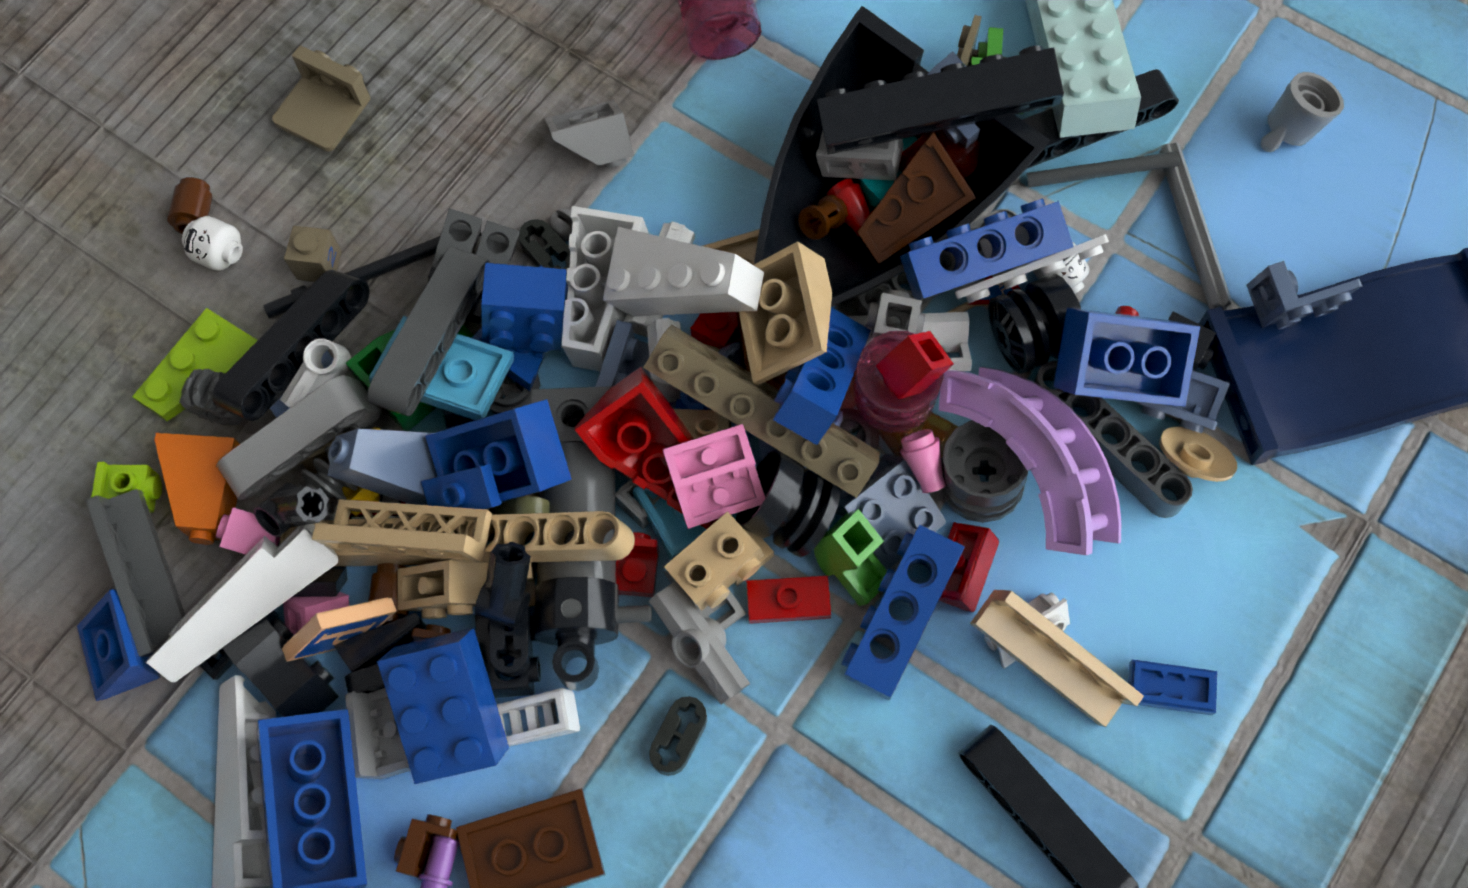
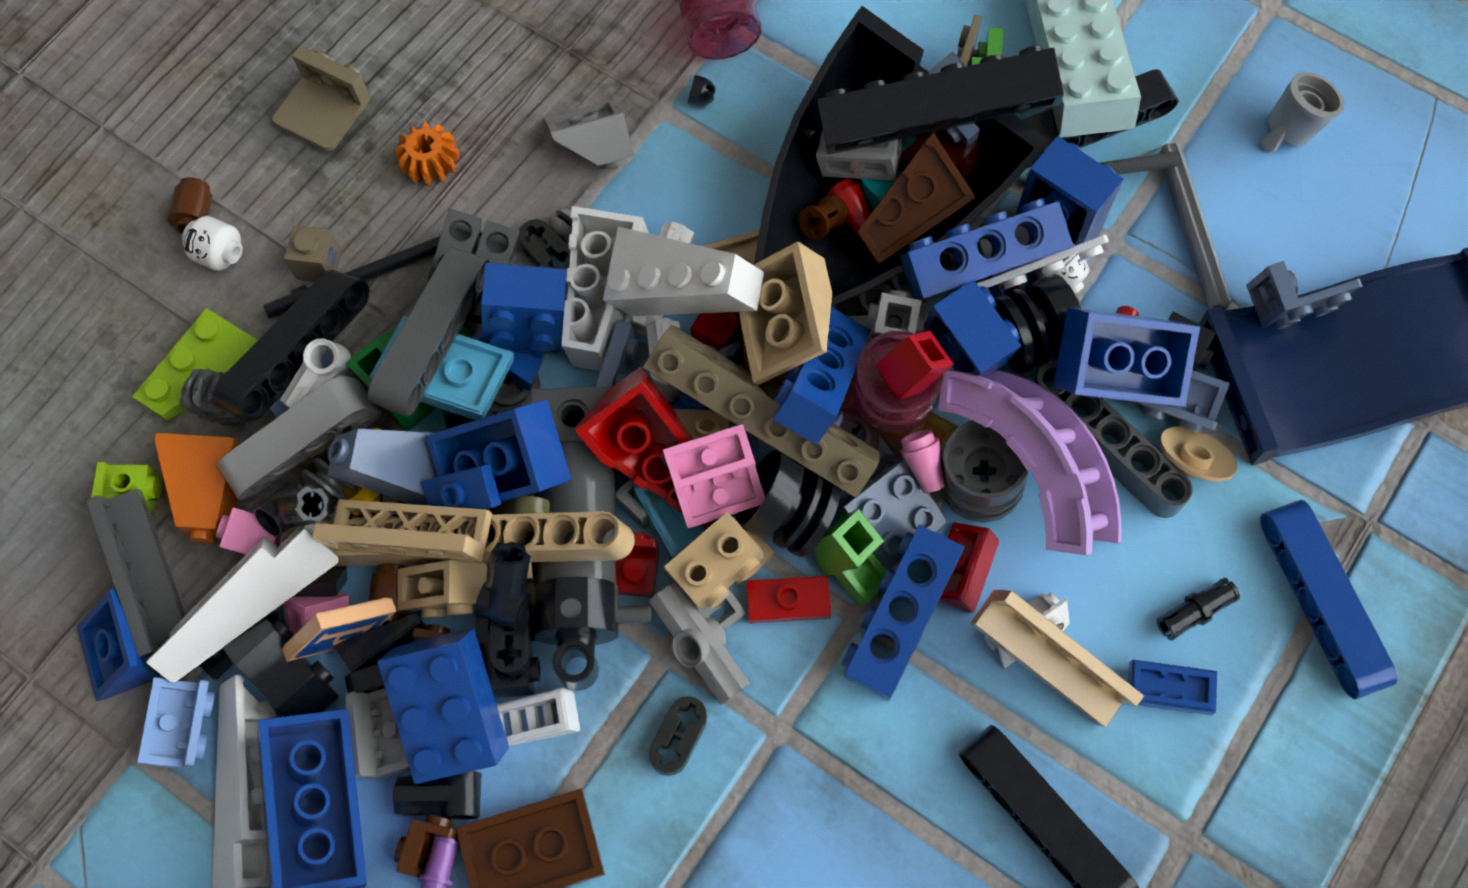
none -> light blue bracket [136,677,214,770]
none -> black piece [393,771,482,819]
none -> orange gear [395,121,459,187]
none -> black hinge [687,75,716,106]
none -> blue brick [924,279,1021,378]
none -> blue brick [1016,136,1124,245]
none -> black pin [1156,577,1240,641]
none -> blue beam [1260,499,1397,699]

